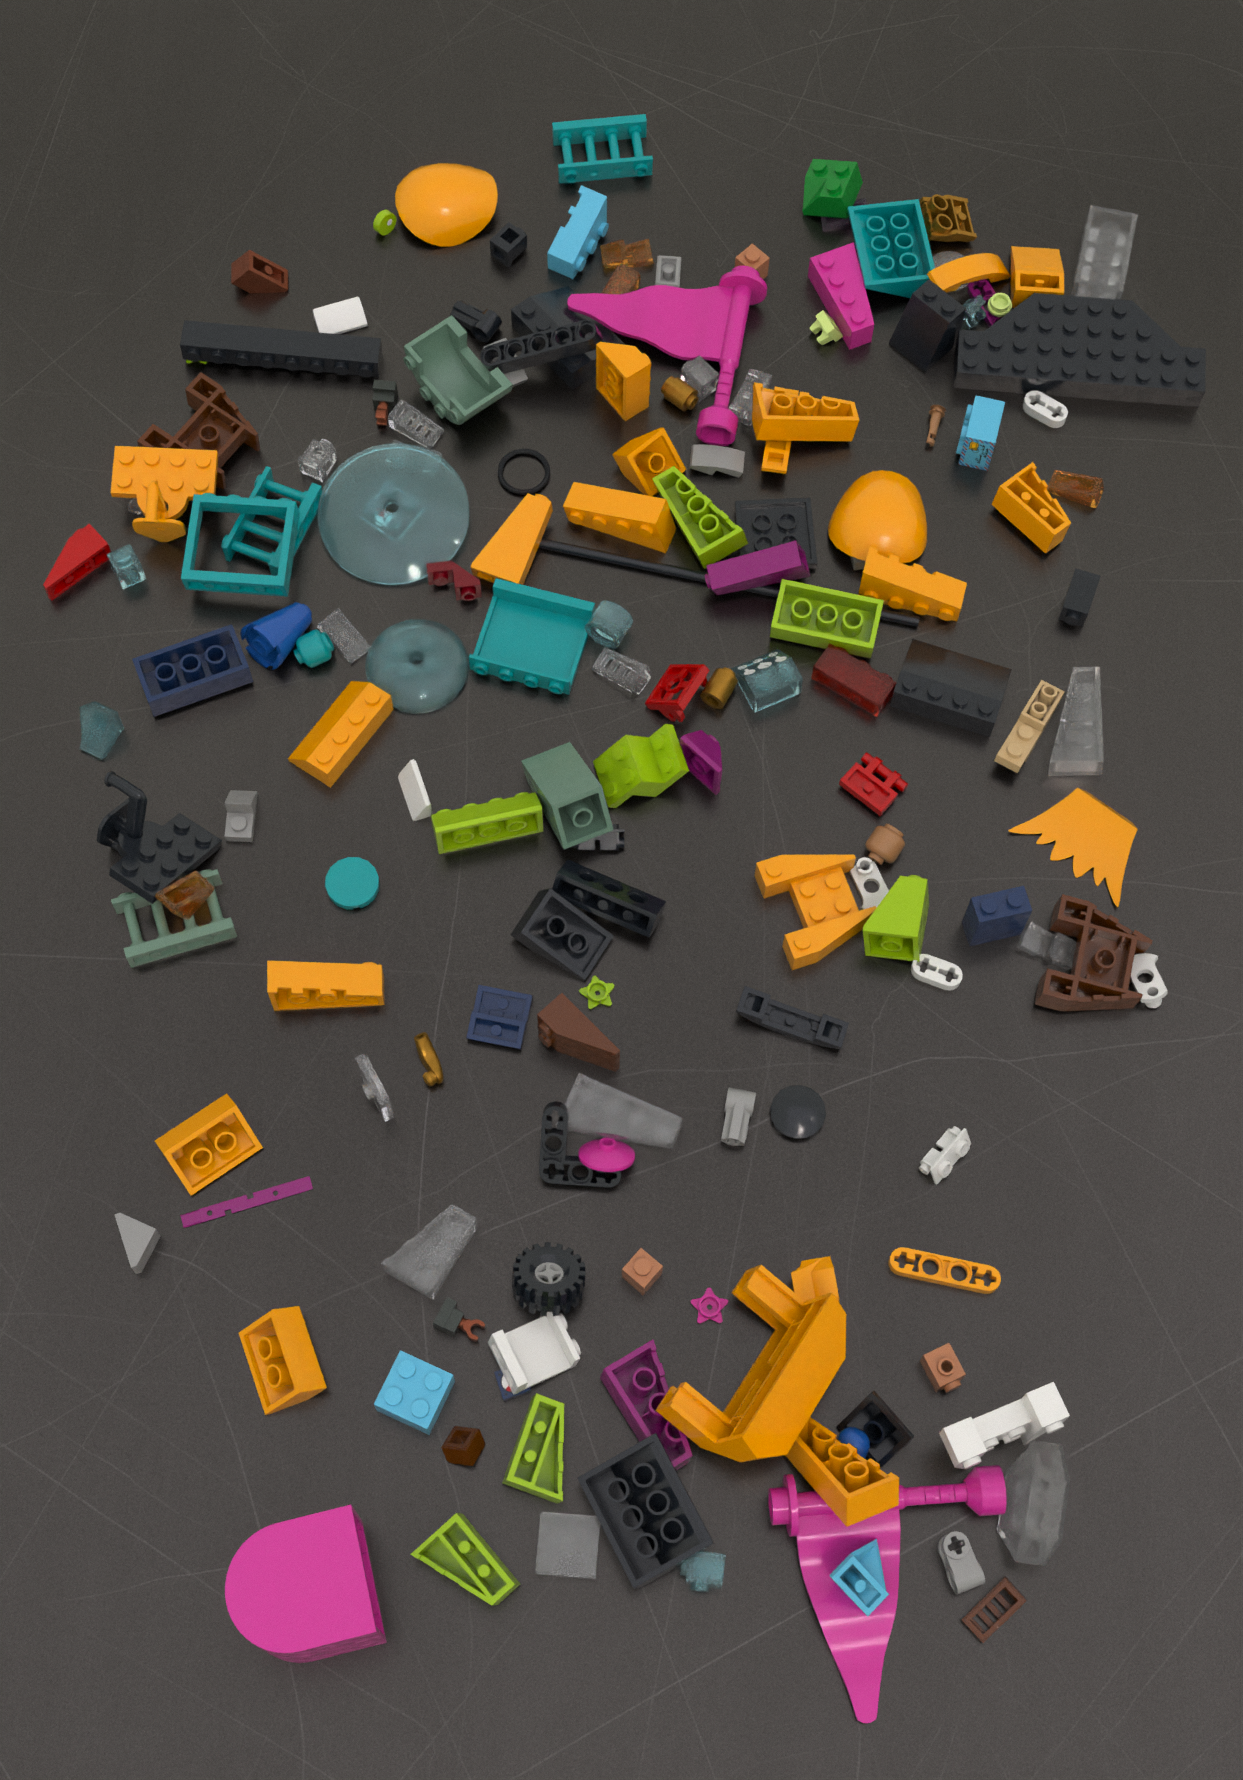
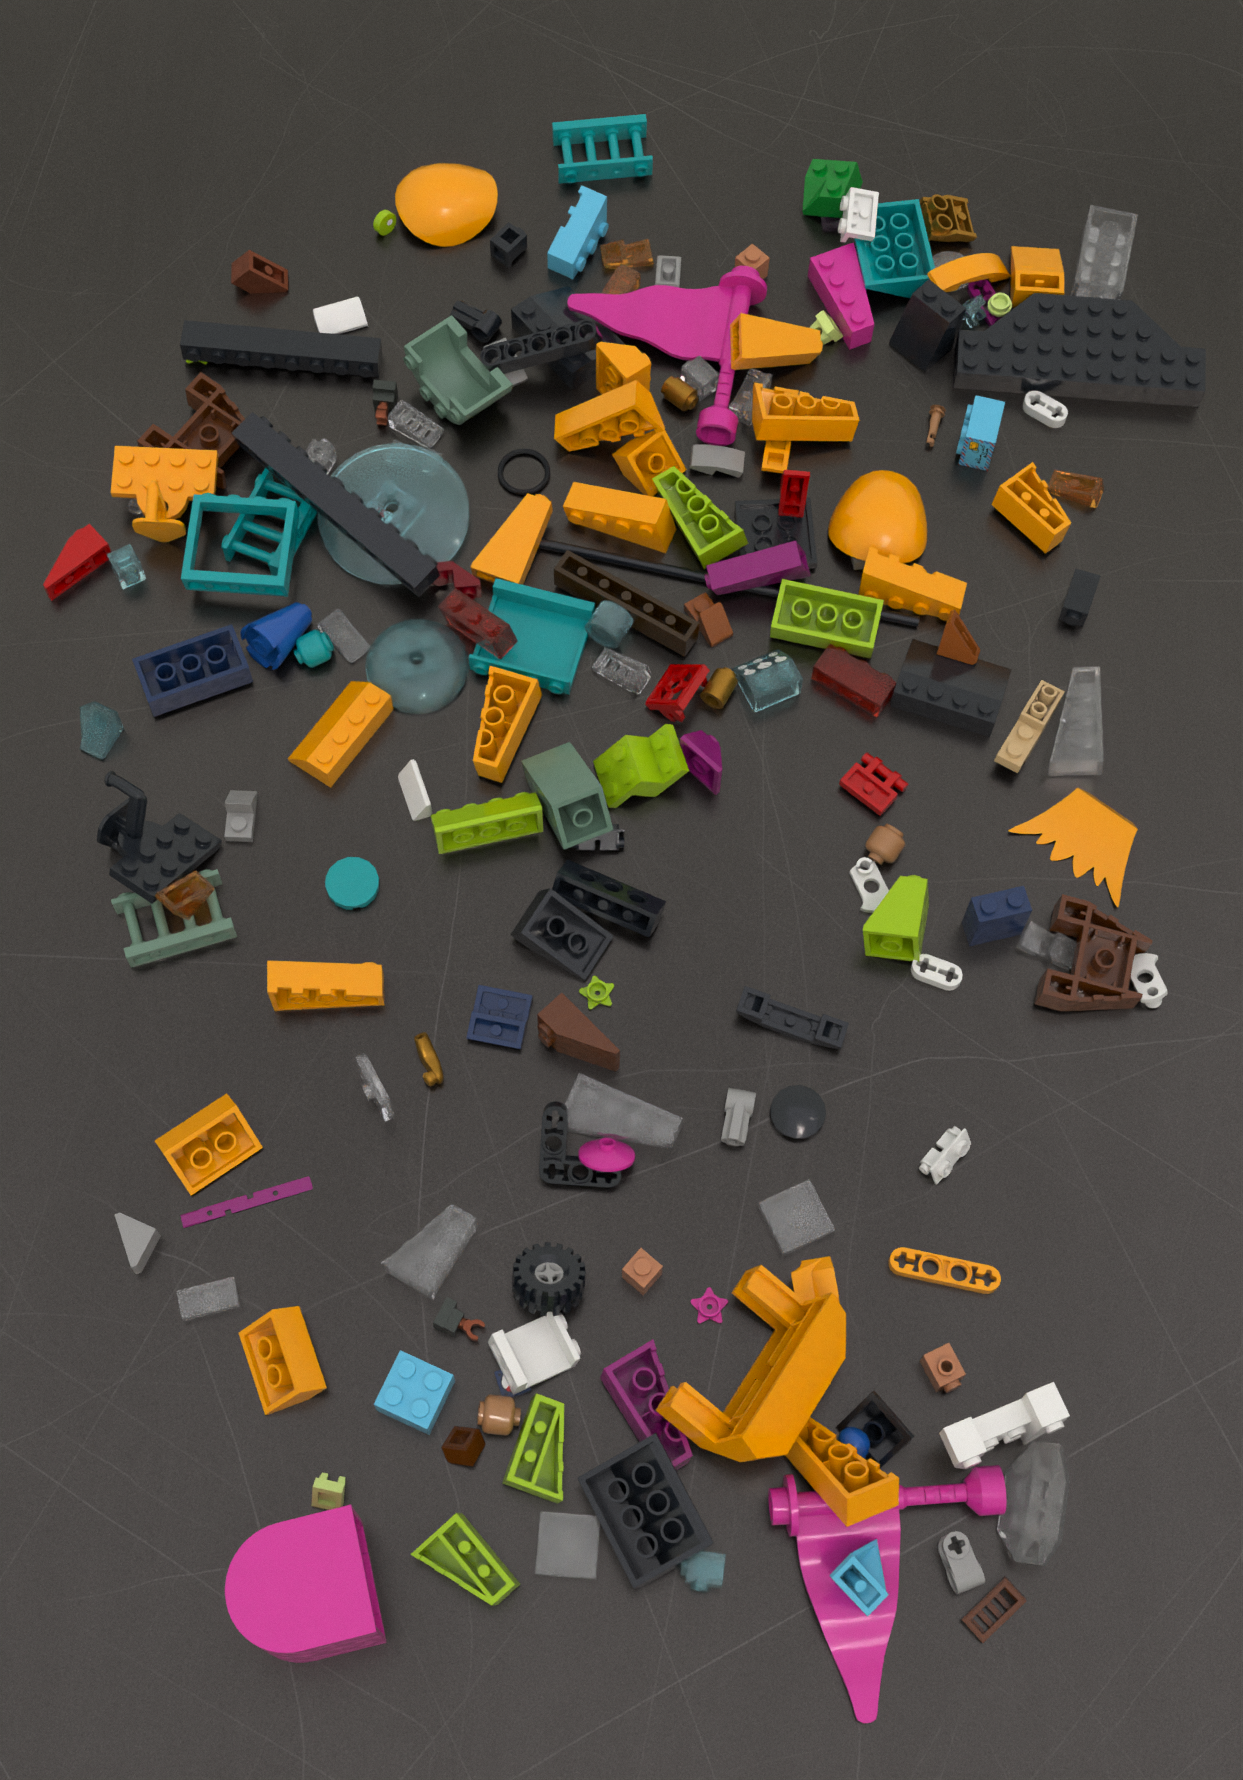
light orange wedge [754,855,876,970] -> none
none -> clear plate [176,1277,241,1321]
none -> black brick [231,412,440,597]
none -> yellowish green tile [312,1472,346,1510]
none -> clear red brick [438,588,518,660]
none -> light orange wedge [473,666,542,783]
none -> medium nougat head [477,1394,521,1435]
none -> light orange wedge [554,380,665,452]
none -> dark brown brick [554,550,700,657]
none -> dark orange slope [684,592,733,647]
none -> light orange slope [730,313,823,370]
none -> clear plate [758,1179,836,1255]
none -> red slope [778,470,810,517]
none -> white bracket [838,187,879,243]
none -> dark orange slope [937,609,980,665]

